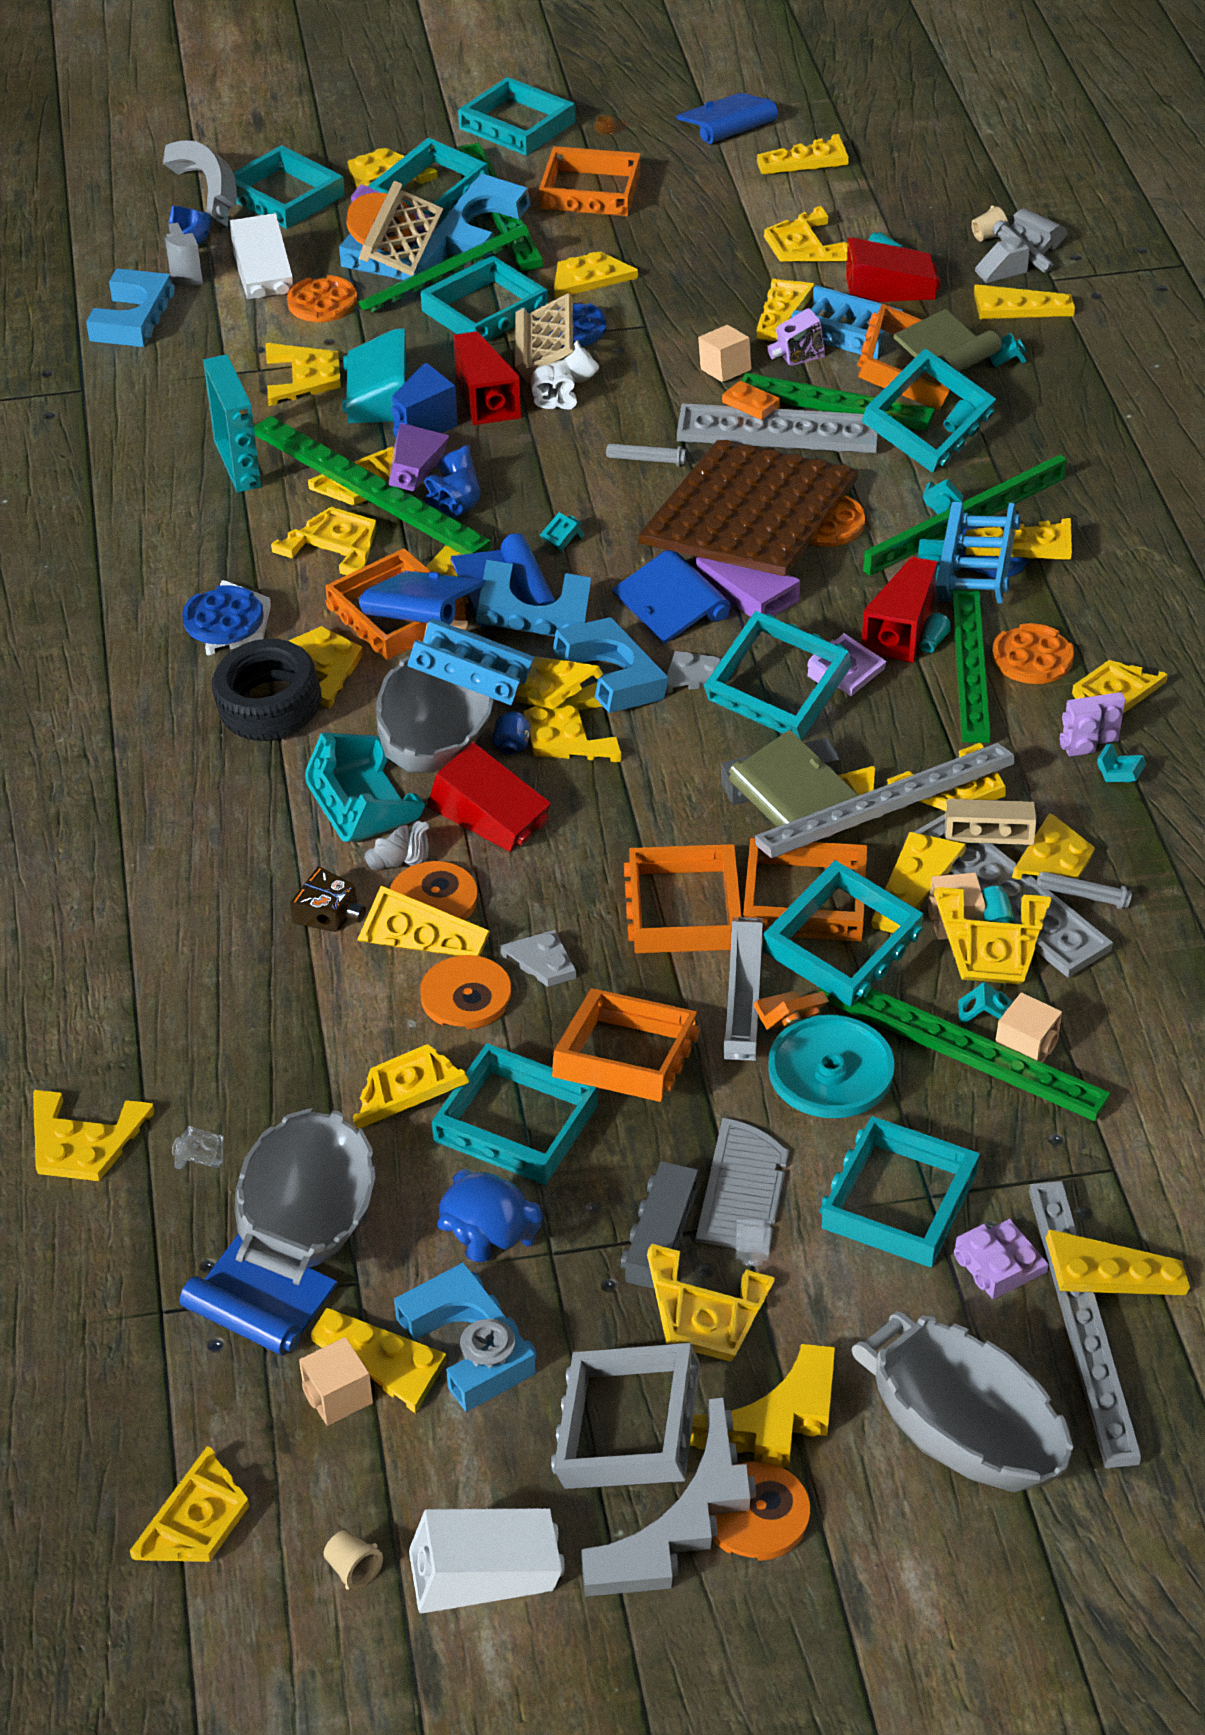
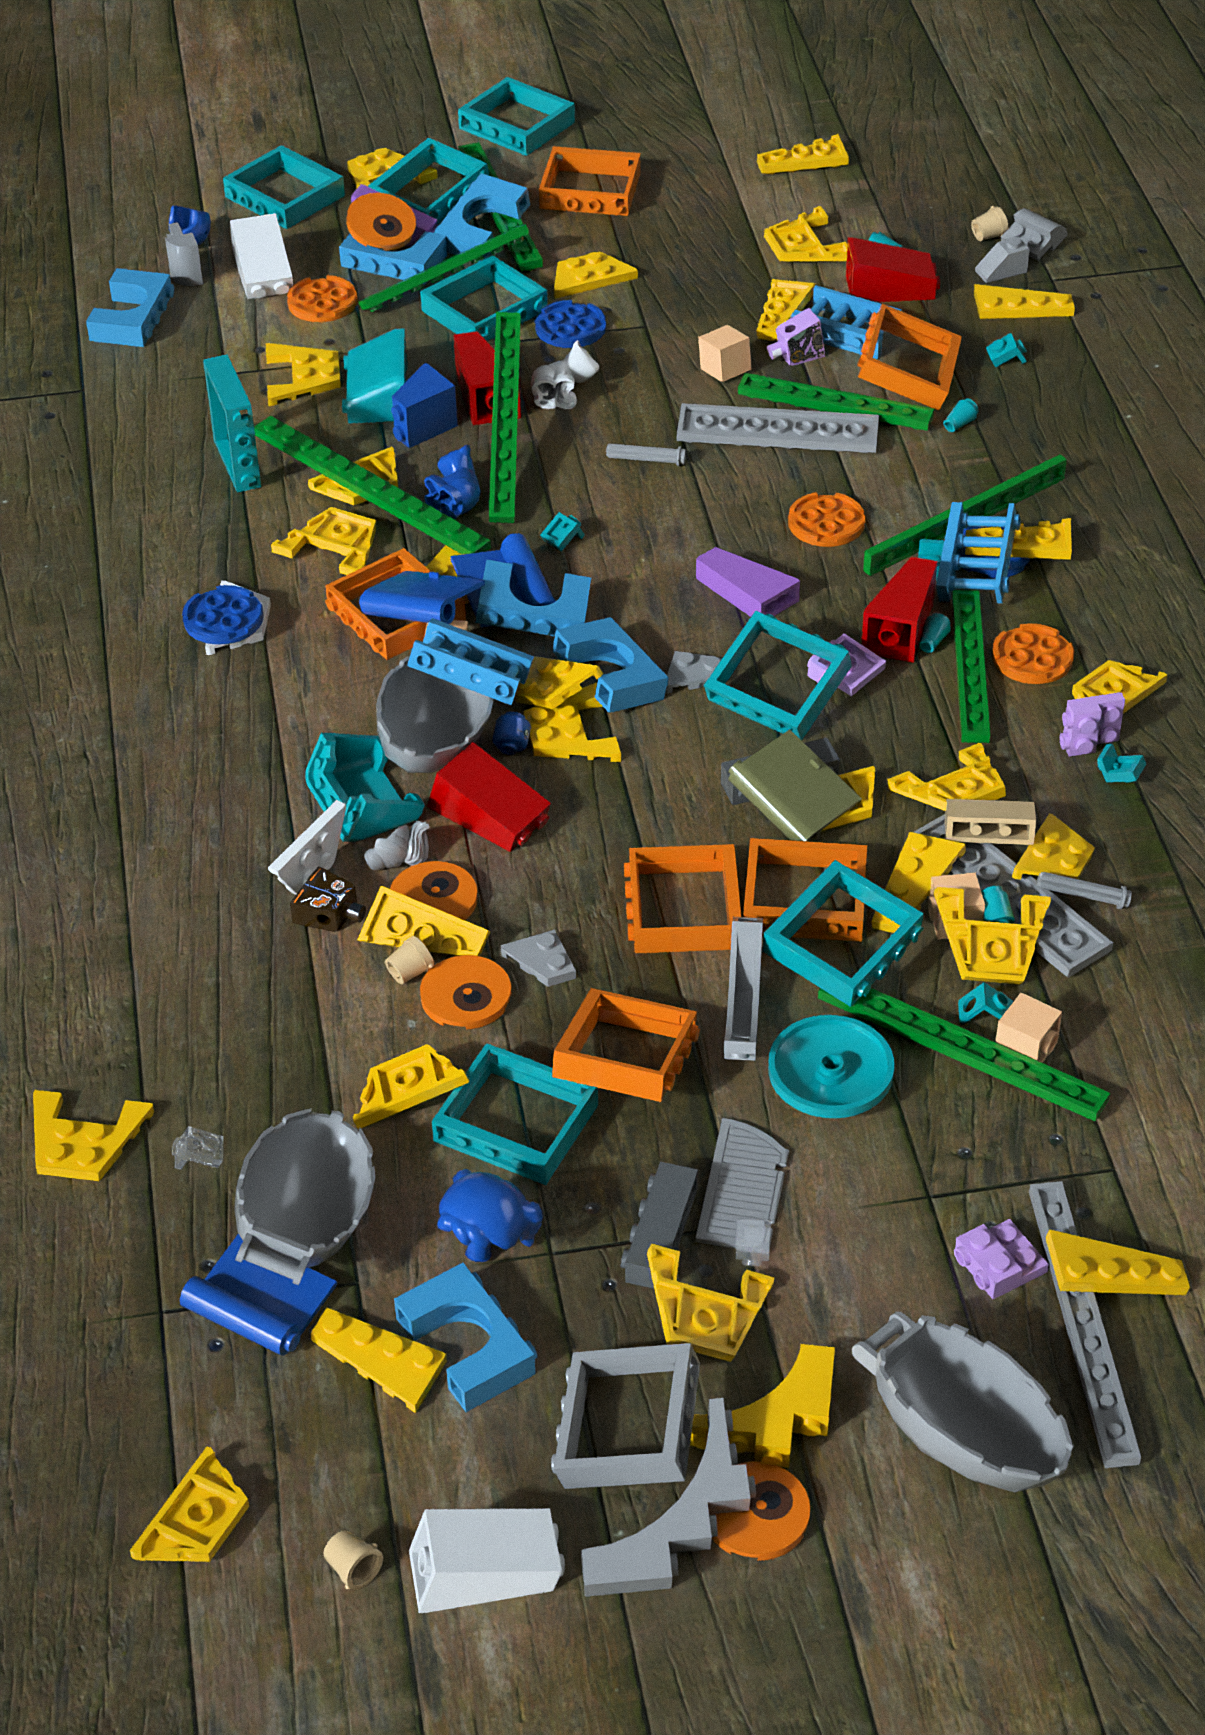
light grey arch [163,140,237,230] -> none
black tyre [212,638,322,741] -> none
yellow wing [288,626,363,709] -> none
light nougat head [299,1337,373,1426] -> none
tan fence [359,181,443,276] -> none
medium lavender slope [389,423,449,491] -> none
light grey gear [460,1319,515,1369] -> none
tan fence [515,293,573,384] -> none
clear orange plate [594,115,616,135] -> none
blue door [611,550,731,644] -> none
reddish brown plate [639,440,858,577] -> none
blue door [676,93,778,144] -> none
orange bracket [722,381,780,420] -> none
orange bracket [753,991,829,1030] -> none
light grey plate [755,743,1014,858] -> none
teal window [818,1116,980,1268] -> none
teal window [862,348,996,473] -> none
olive door [893,308,1001,373] -> none
teal bracket [922,478,964,515] -> none
light grey axle [992,220,1053,272] -> none
none -> white wing [268,800,346,895]
none -> tan piece [385,935,434,984]
none -> green plate [489,312,521,523]

